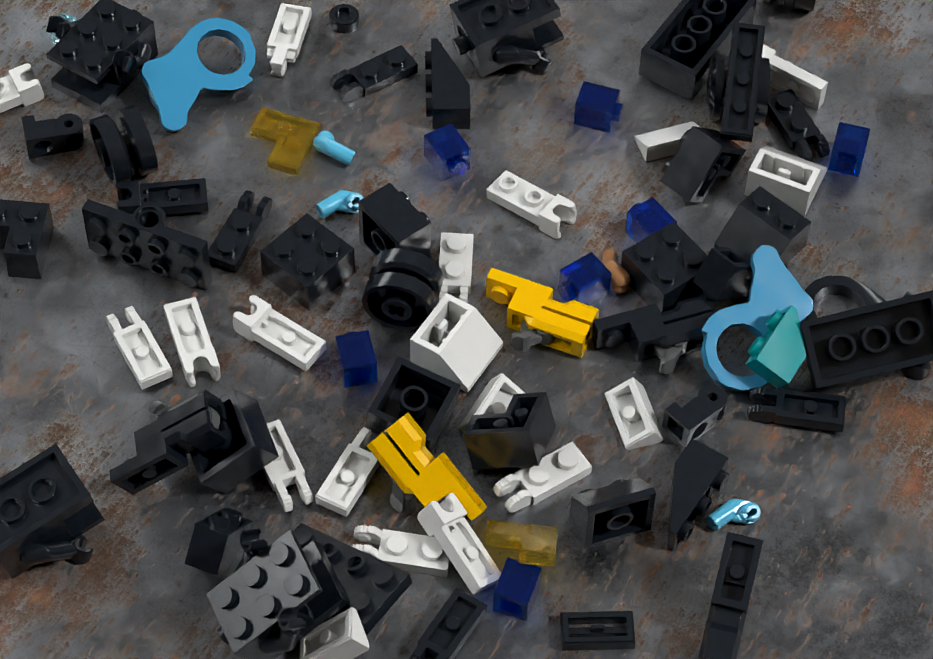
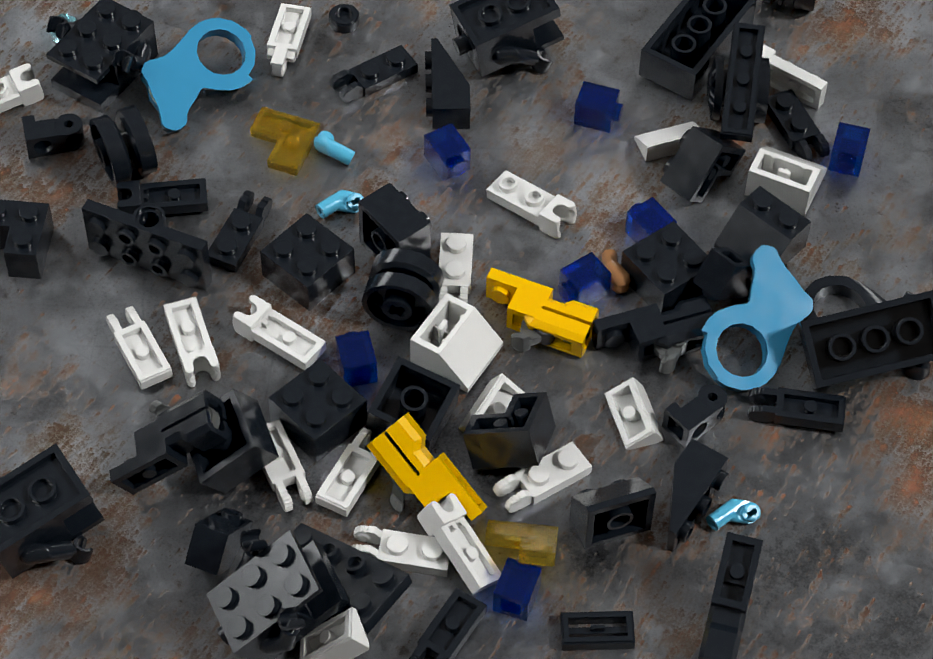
teal slope [745,305,807,389] -> none
none -> black brick [268,359,367,463]

